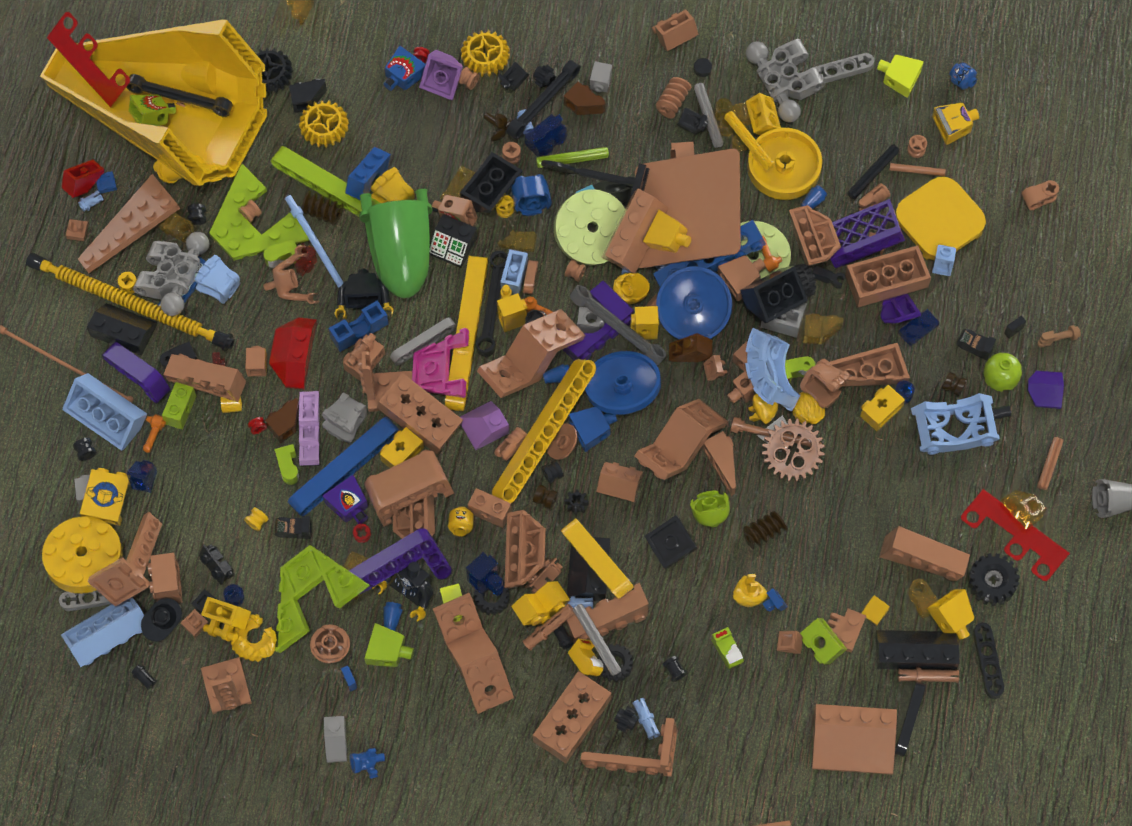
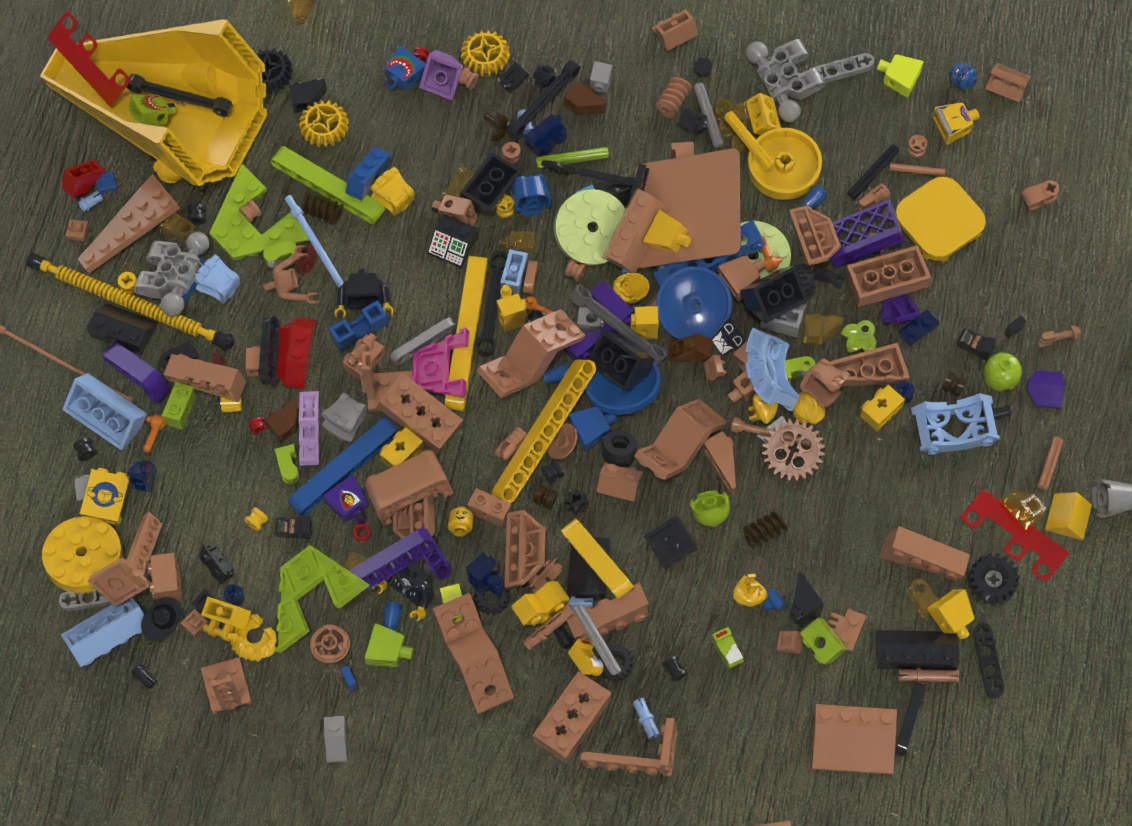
blue piece [350,748,385,779] -> none
bright green windscreen [359,189,433,298] -> none
medium lavender slope [460,401,509,451] -> none
black gear [614,706,639,732] -> none
yellow slope [861,595,890,625] -> none
light blue bracket [932,245,956,276] -> none
none -> black beam [258,316,280,385]
none -> black slope [588,330,655,392]
none -> black tyre [602,430,637,467]
none -> black sticker [712,317,746,355]
none -> black slope [790,572,824,628]
none -> lime plate [841,320,876,353]
none -> nougat bracket [986,63,1031,102]
none -> yellow slope [1045,492,1092,541]

